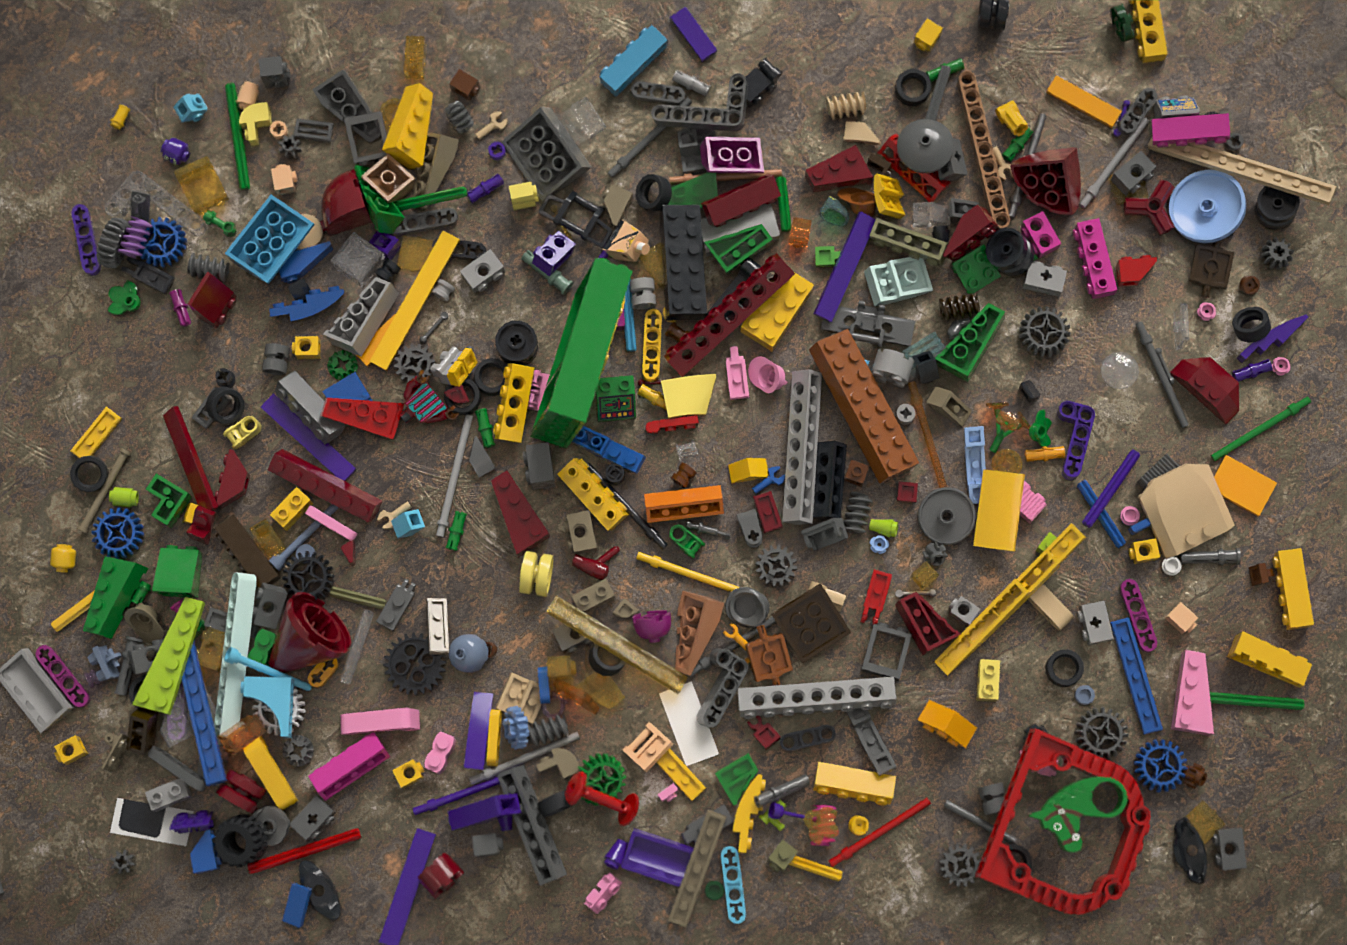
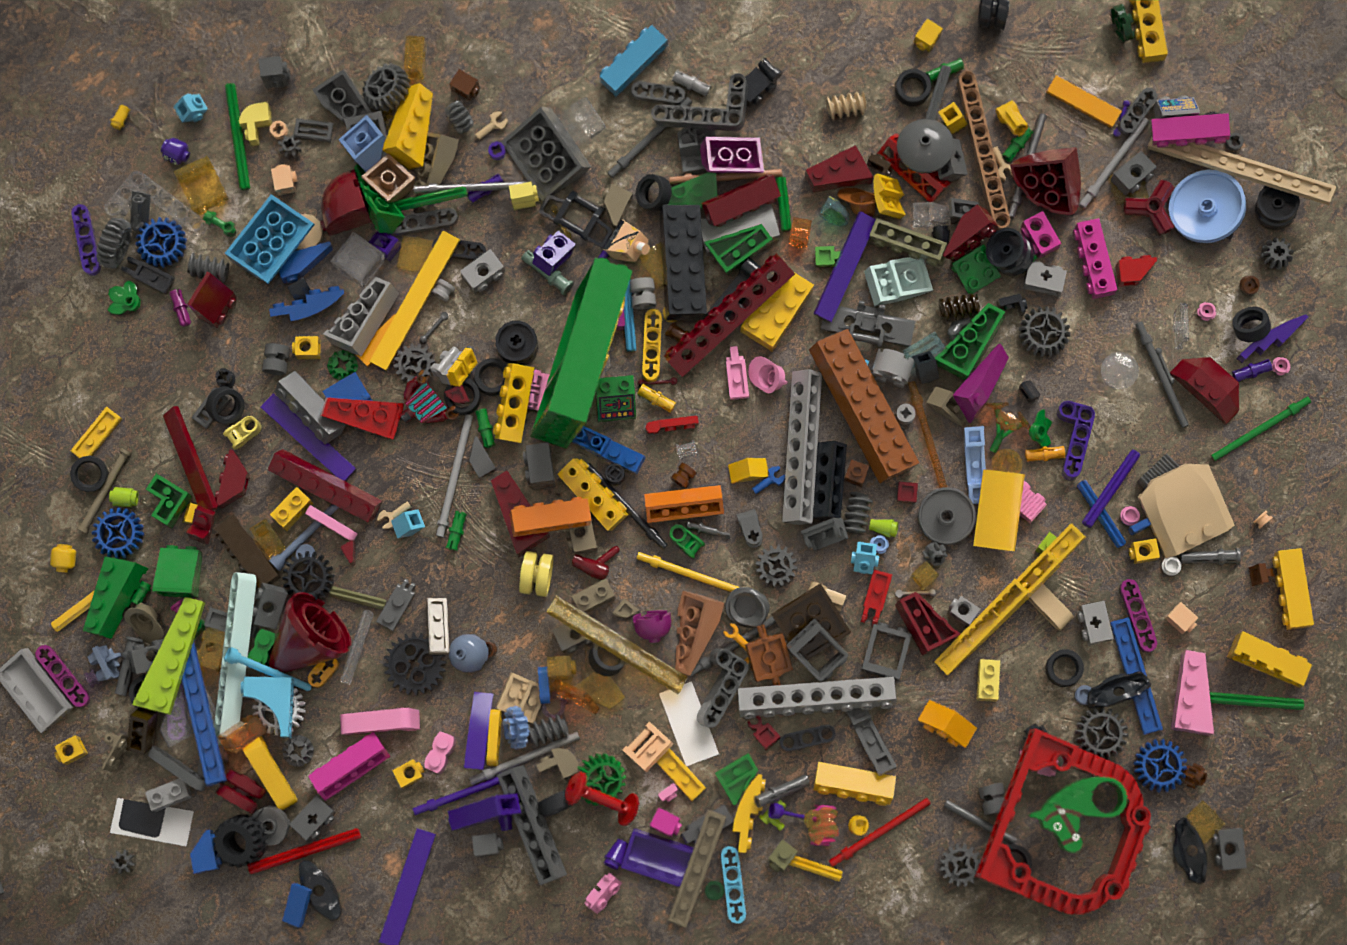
medium lavender piece [117,216,153,259] -> none
dark purple hinge [169,810,214,834] -> none
light nougat brick [236,81,259,110] -> none
black wheel [375,258,401,283] -> none
dark red brick [417,852,465,900] -> none
light yellow slope [661,374,716,419] -> none
dark purple tile [670,7,717,62] -> none
dark red plate [753,491,783,534] -> none
tan slope [844,122,881,145] -> none
dark brown plate [1189,240,1235,298] -> none
light orange tile [1214,455,1277,517] -> none
none -> medium blue slope [338,115,385,172]
none -> dark grey gear [362,63,410,112]
none -> flat silver bar [414,181,527,194]
none -> orange brick [509,497,592,537]
none -> dark pink brick [650,807,682,838]
none -> dark grey window [786,619,849,682]
none -> medium azure brick [851,542,879,574]
none -> yellow brick [938,102,968,134]
none -> magenta wedge [953,344,1009,423]
none -> black bracket [997,293,1027,316]
none -> black piece [1087,671,1151,708]
none -> light nougat bush [1253,511,1273,529]

